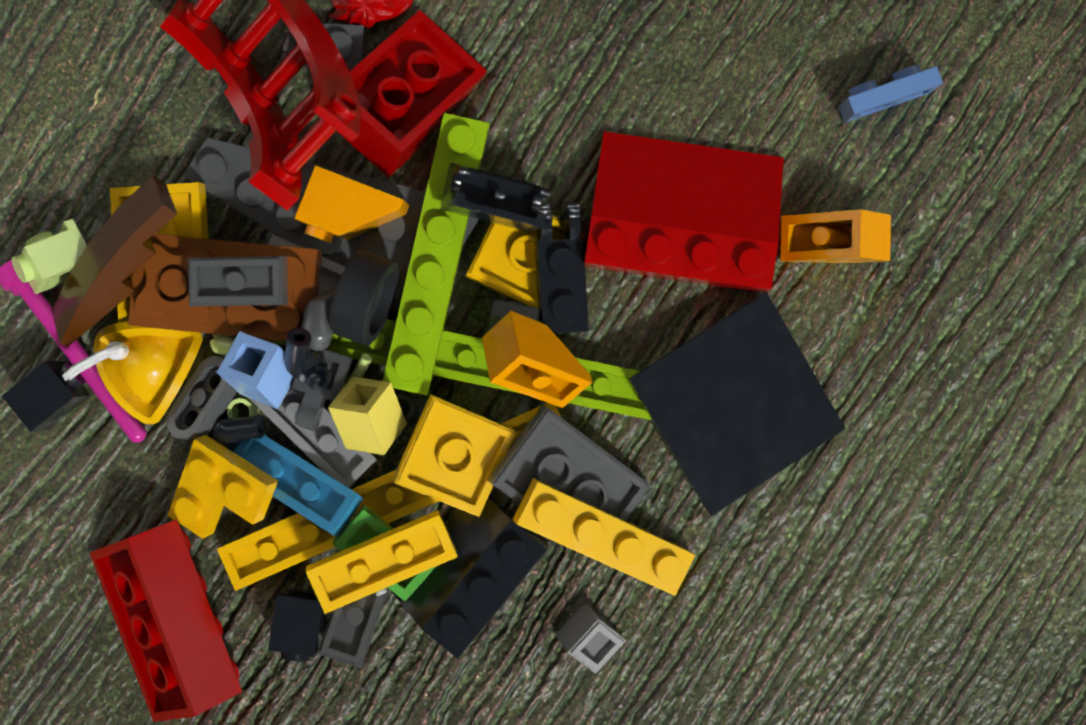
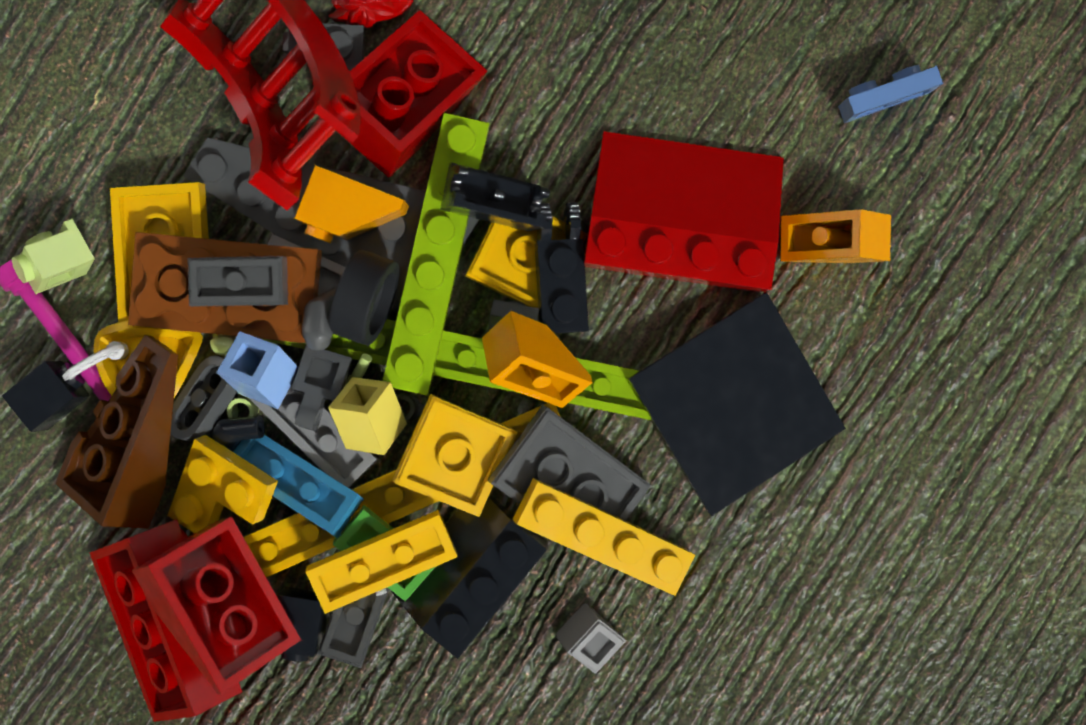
reddish brown slope [52,174,177,347] -> none
black arm [284,328,332,390] -> none
none -> reddish brown wedge [55,335,178,529]
none -> red slope [132,516,301,694]

